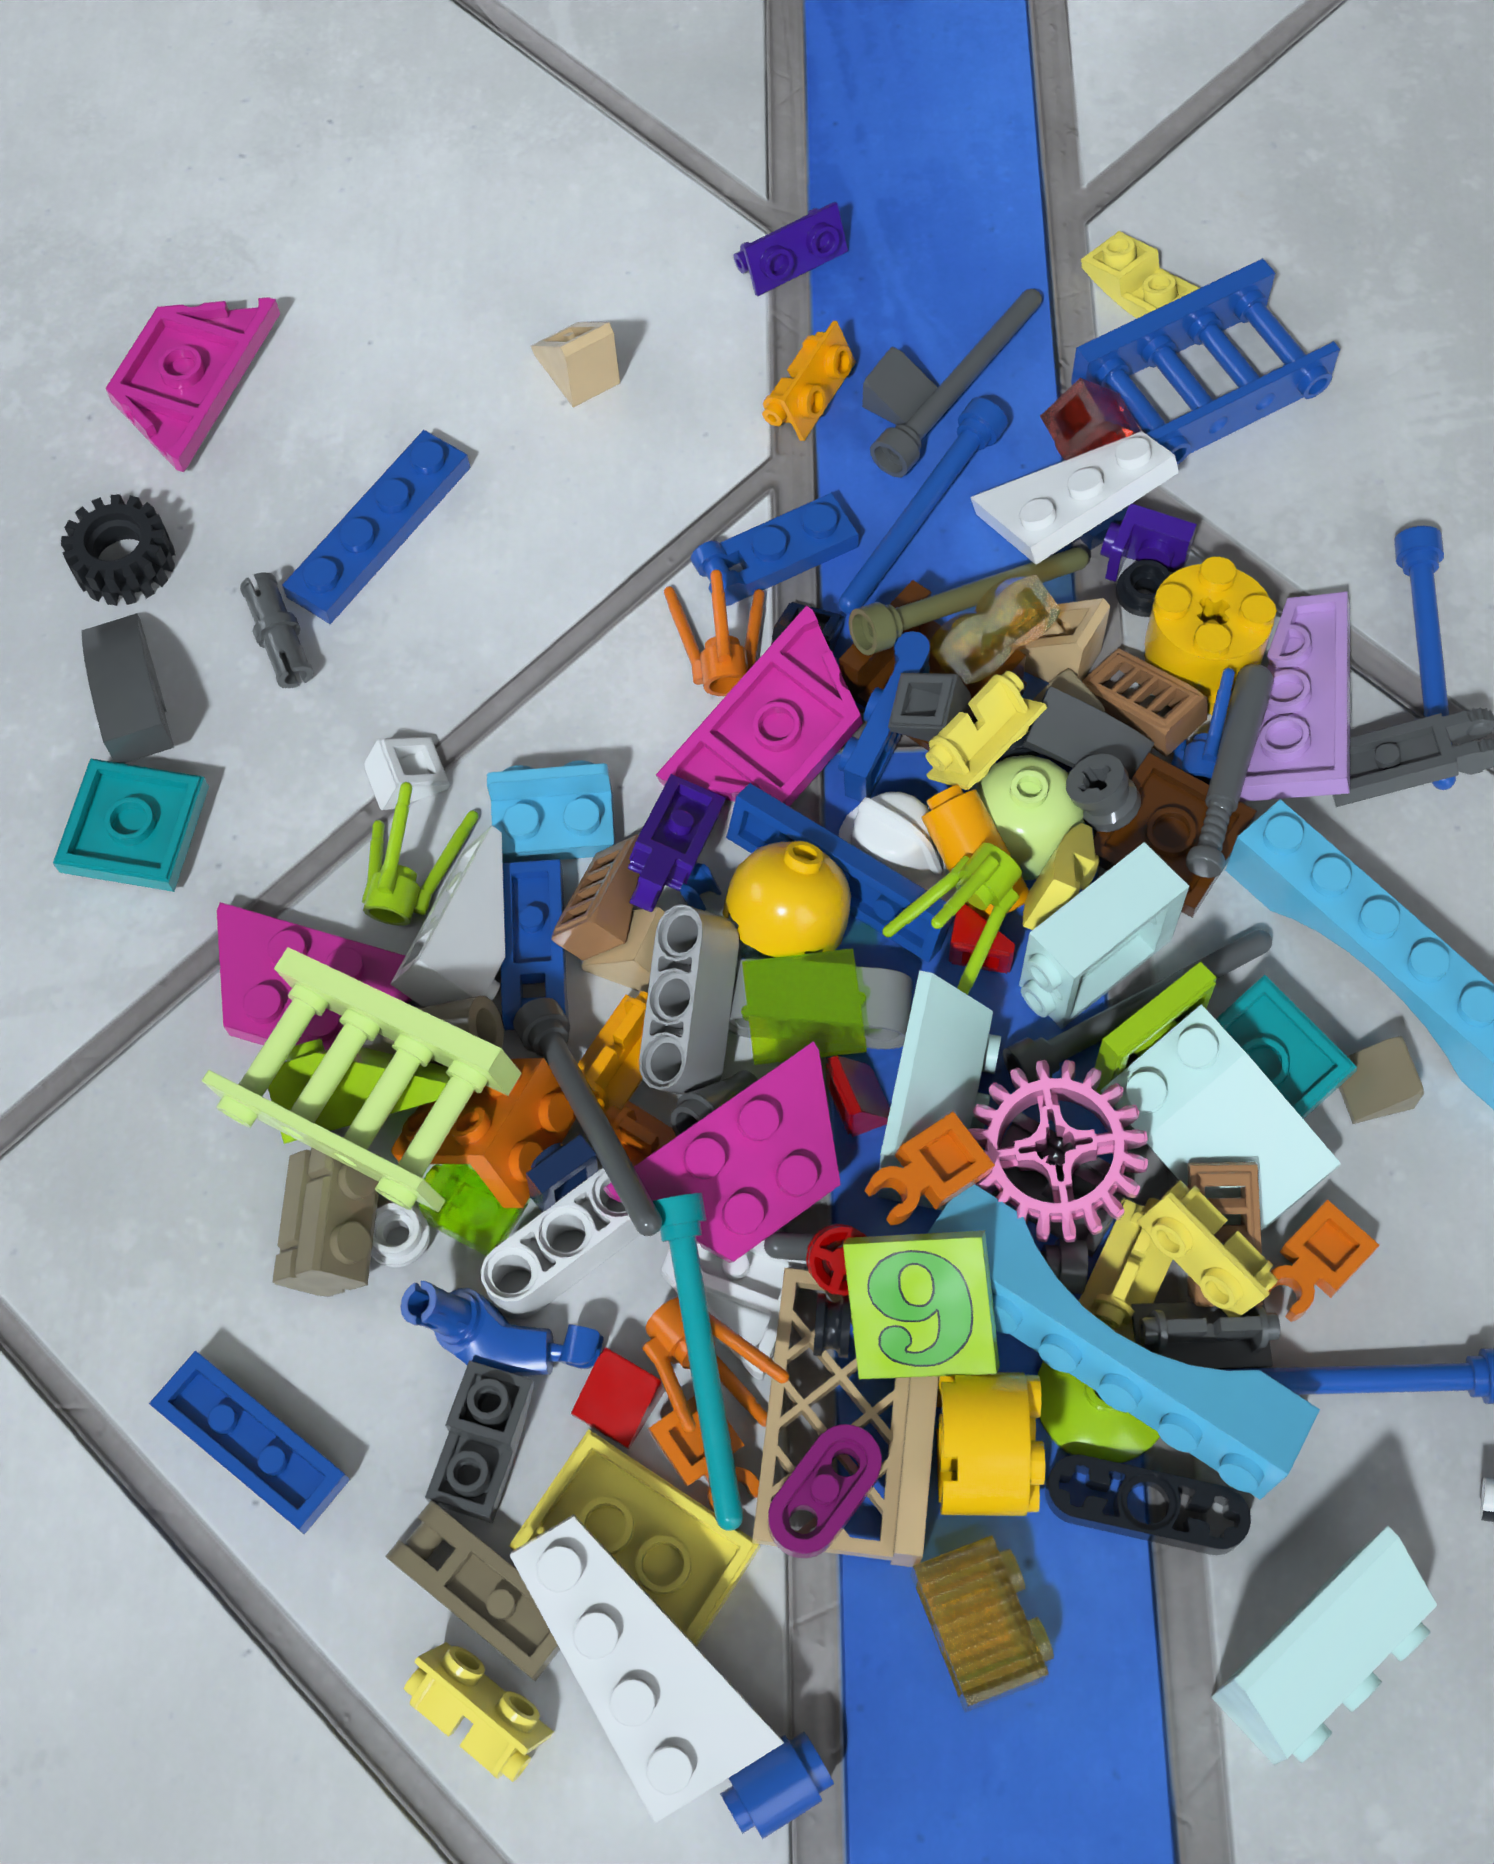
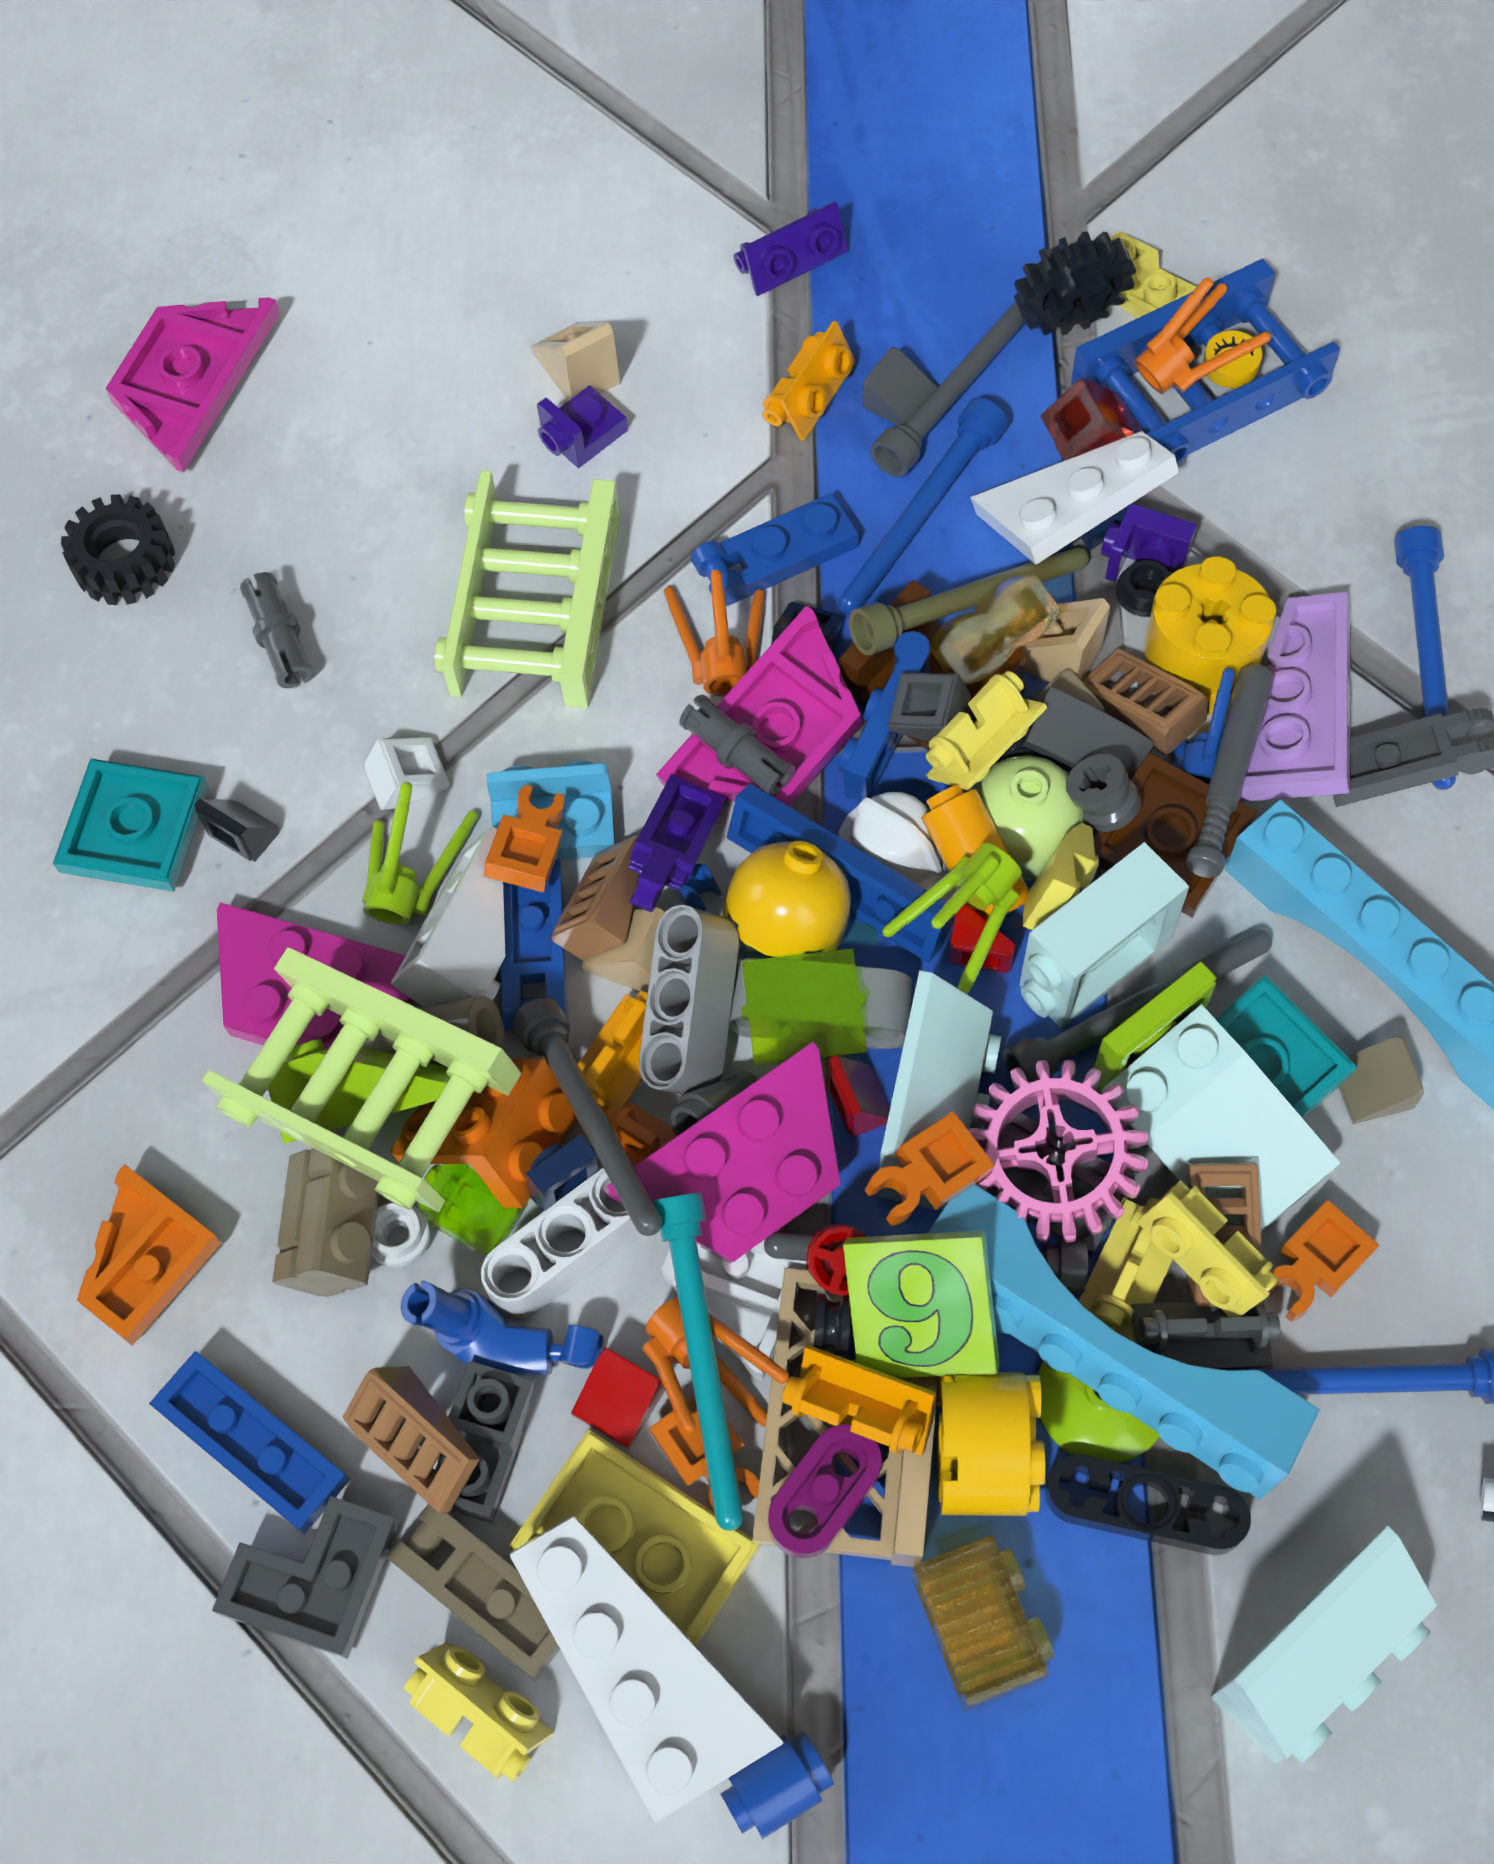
dark grey slope [81,613,174,764] -> none
blue plate [282,430,470,625] -> none
none -> orange wing [77,1164,222,1346]
none -> black slope [194,798,280,862]
none -> dark grey plate [212,1496,400,1659]
none -> medium nougat slope [343,1366,480,1513]
none -> yellowish green fence [435,470,620,708]
none -> orange plate [484,785,564,893]
none -> dark purple bracket [537,385,628,469]
none -> dark grey pin [679,695,795,797]
none -> light orange hinge [782,1345,936,1456]
none -> black gear [1014,231,1136,335]
none -> orange plant [1134,277,1271,394]
none -> yellow tile [1203,330,1262,388]

